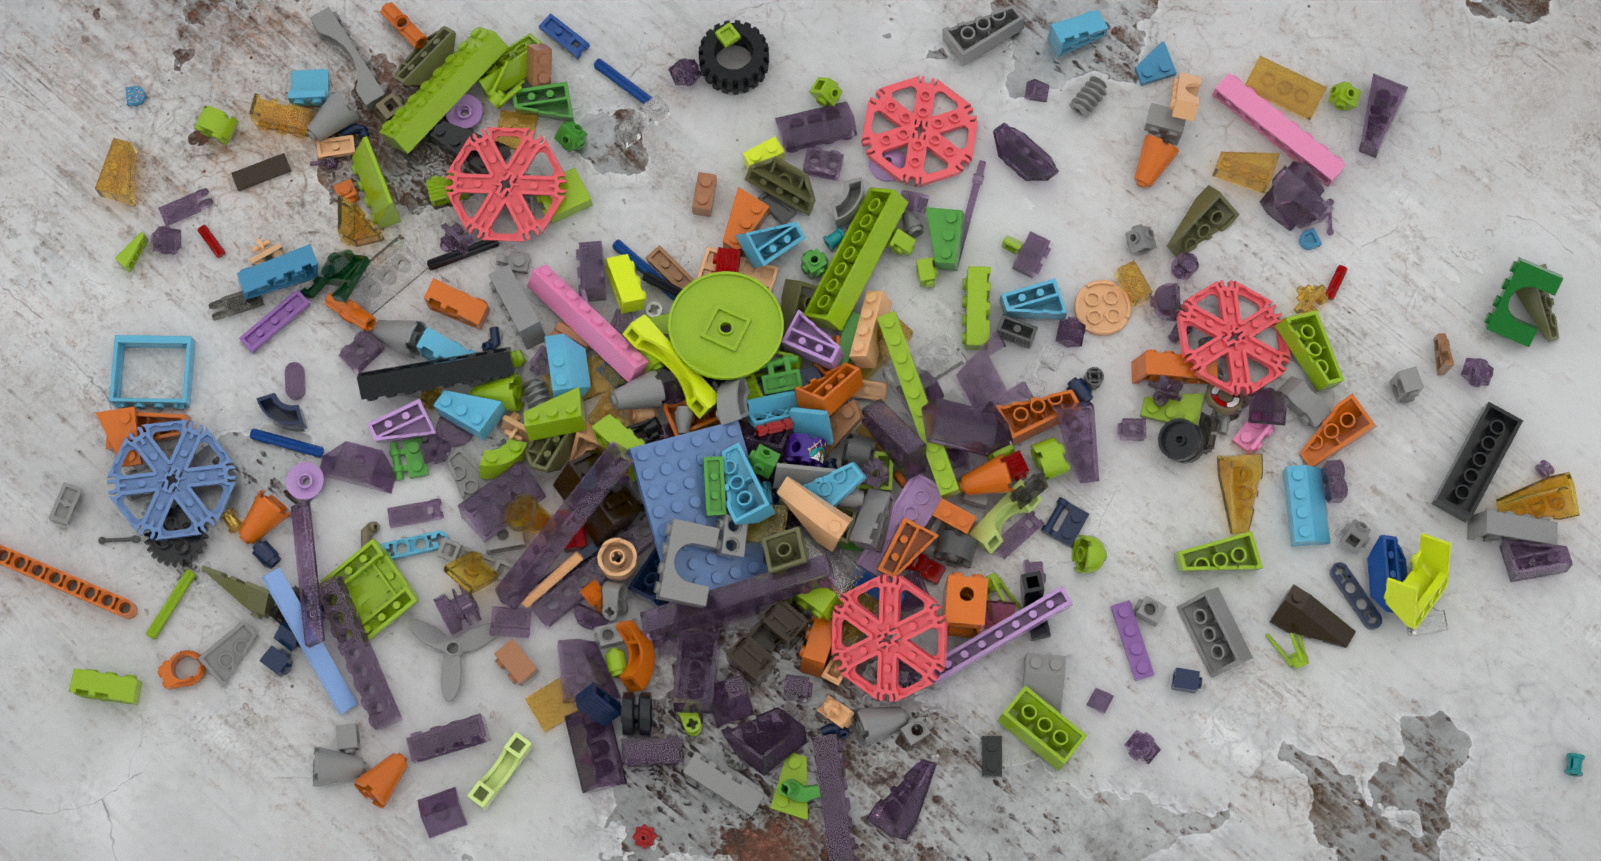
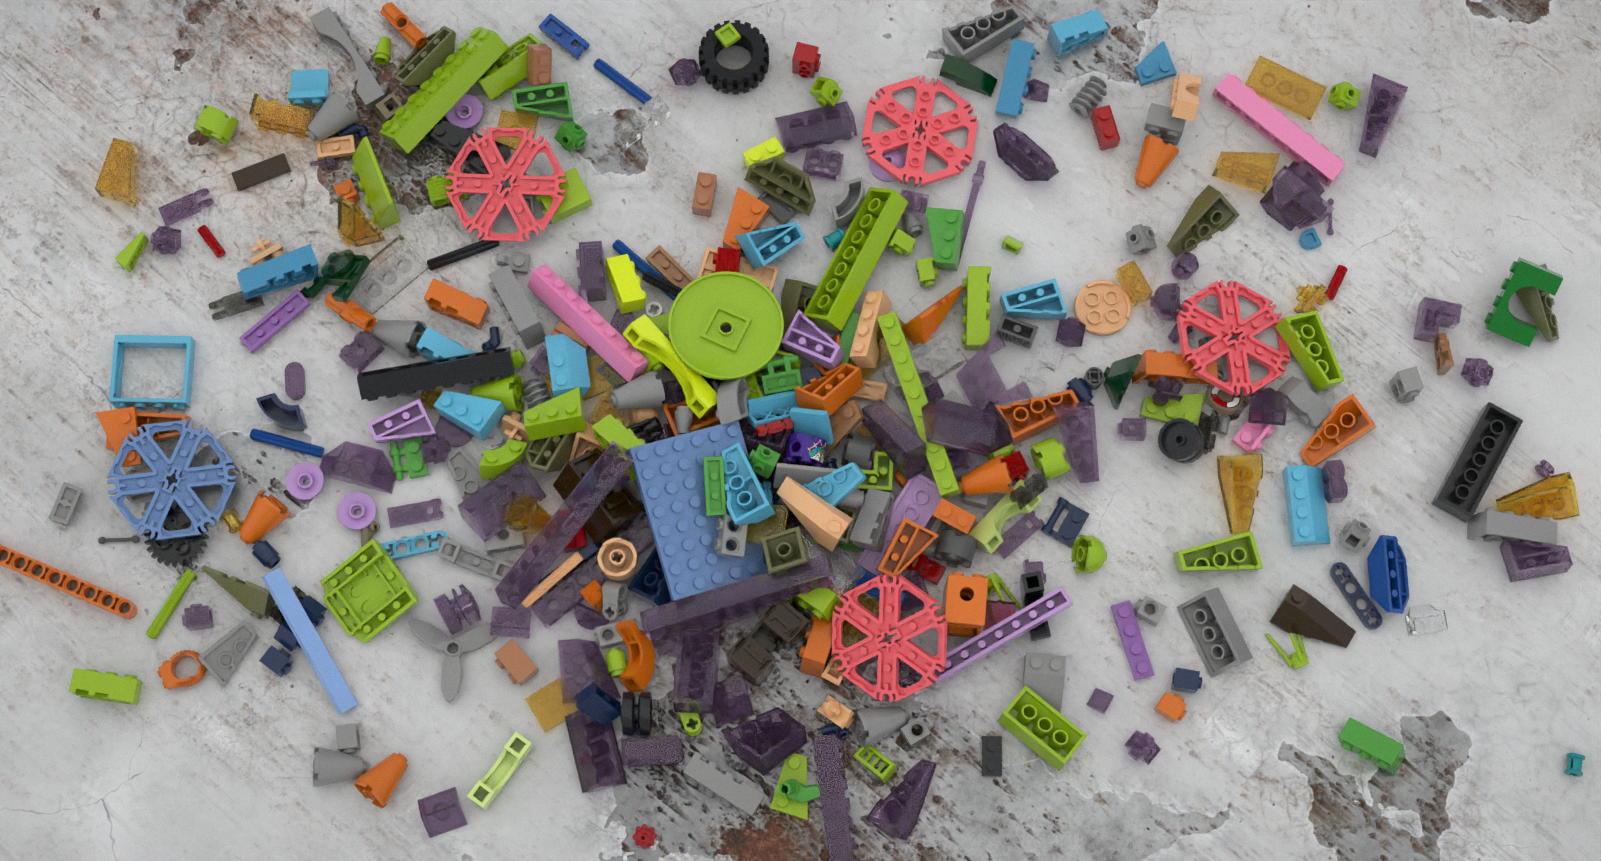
dark azure tile [125,86,146,107] -> none
clear purple tile [291,500,325,648] -> none
clear purple brick [315,576,403,730] -> none
clear purple wedge [406,713,491,763] -> none
clear purple hips [440,223,474,256] -> none
clear yellow tile [443,551,499,595] -> none
lime plant [488,61,525,109] -> none
light grey arch [654,519,720,608] -> none
clear purple brick [784,674,813,702] -> none
bright green brick [800,248,828,280] -> none
clear purple brick [861,458,890,489] -> none
clear purple brick [1012,231,1051,278] -> none
neon yellow windscreen [1384,533,1452,630] -> none
none -> clear purple brick [182,604,214,631]
none -> lavender dish [337,492,376,530]
none -> lime cone [373,36,391,65]
none -> red brick [792,42,821,78]
none -> lime slope [853,744,897,783]
none -> orange wedge [902,285,963,345]
none -> dark green slope [939,54,997,97]
none -> dark azure wedge [995,39,1037,118]
none -> red brick [1090,105,1120,150]
none -> dark green wedge [1104,354,1142,410]
none -> orange brick [1154,691,1187,723]
none -> bright green wedge [1338,718,1406,776]
none -> clear purple brick [1413,297,1462,343]

